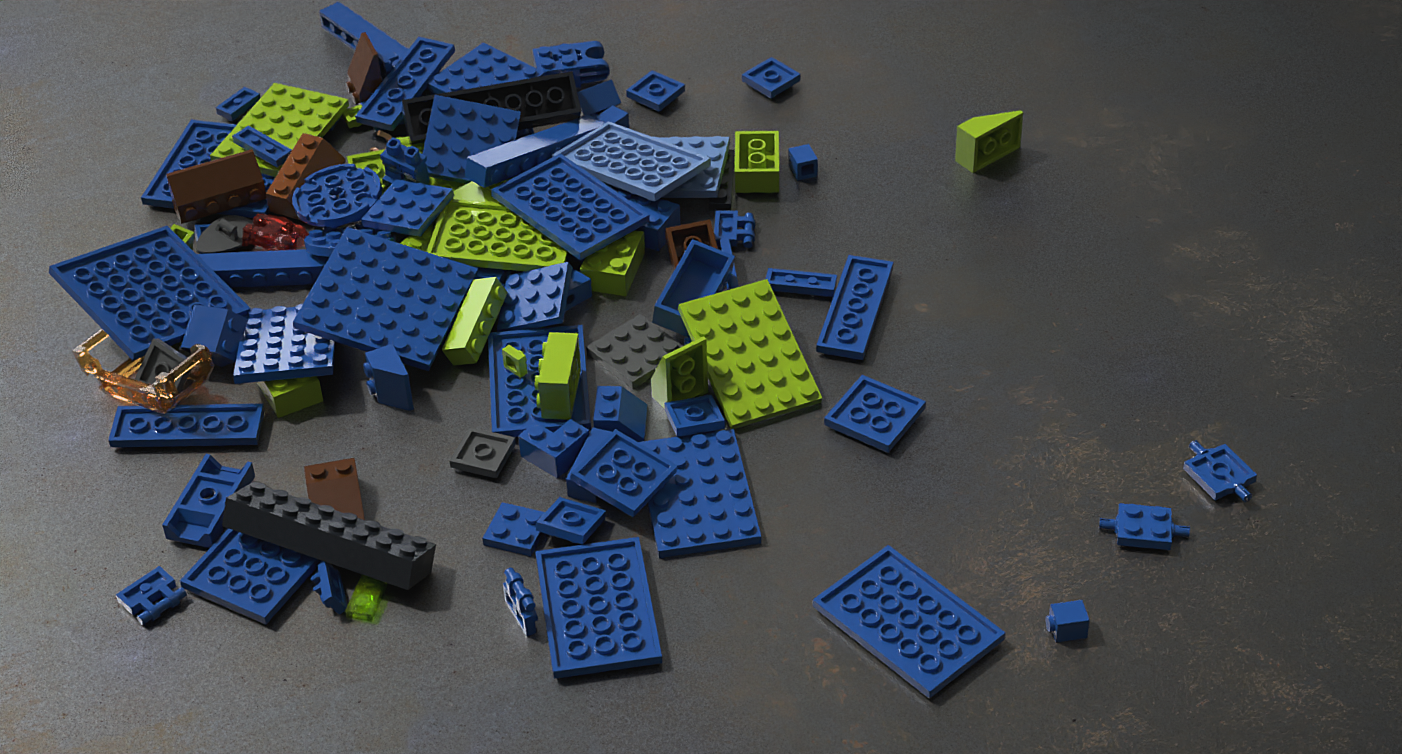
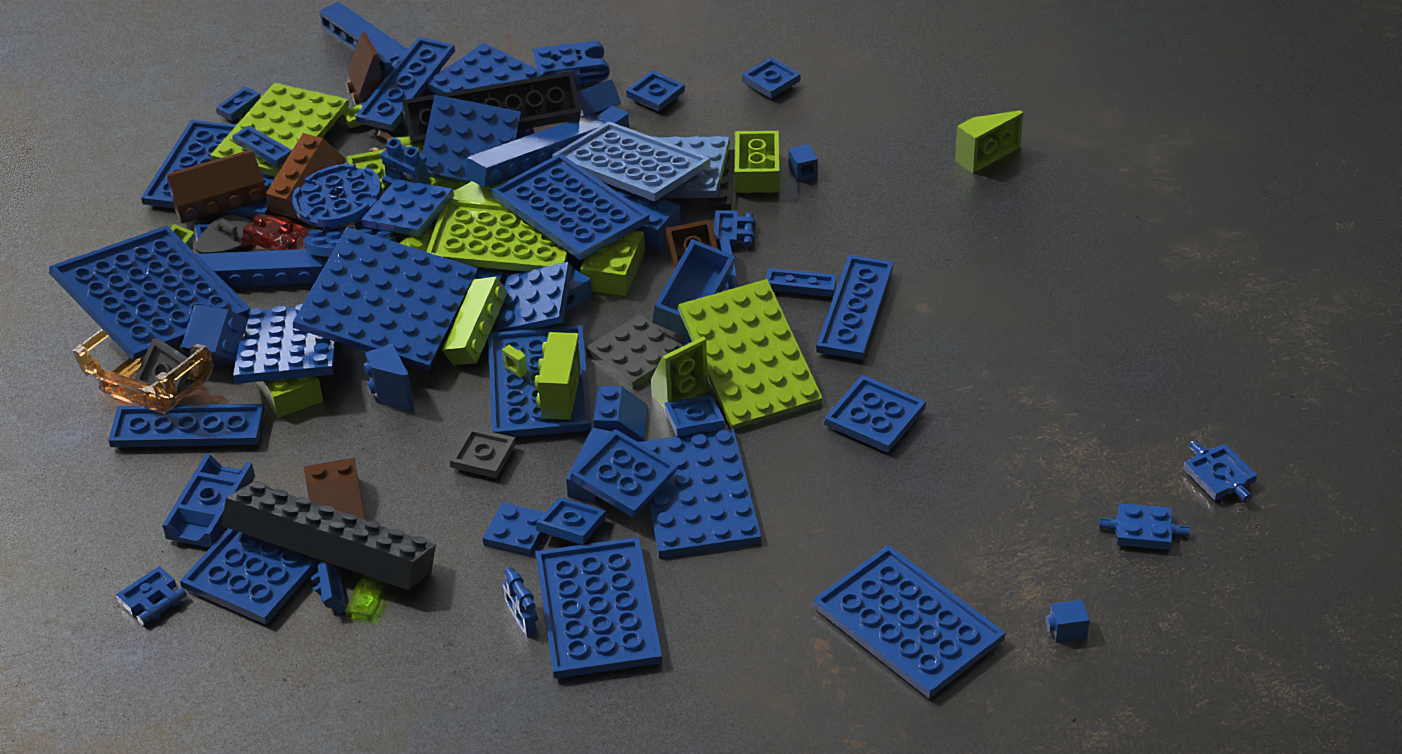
blue brick [518,419,589,479] -> none

